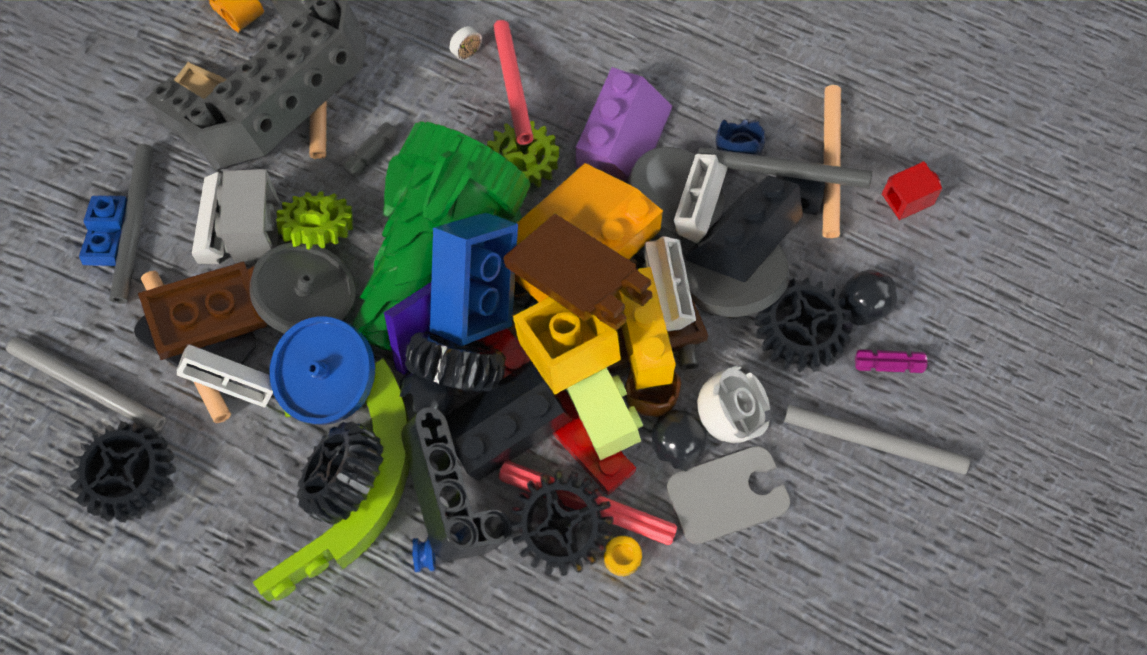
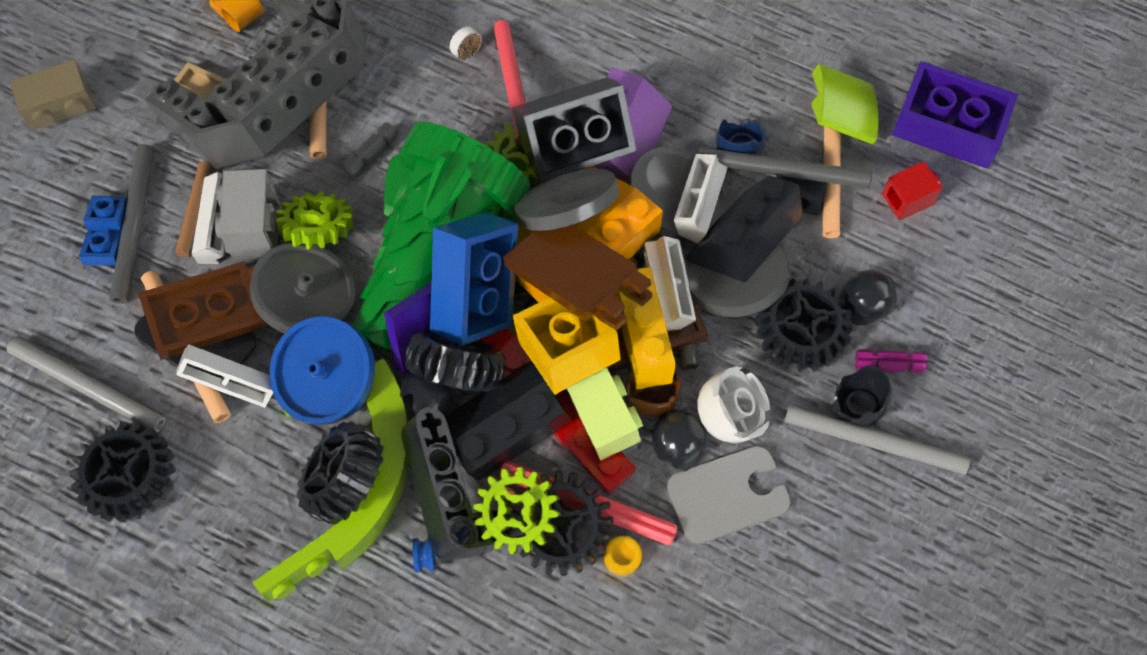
none -> dark tan brick [9,59,96,130]
none -> medium nougat bar [175,161,212,257]
none -> lime gear [473,467,560,554]
none -> black slope [512,77,637,183]
none -> dark grey piece [515,169,620,231]
none -> lime slope [811,63,879,145]
none -> black hair [831,366,892,426]
none -> dark purple brick [891,61,1018,169]

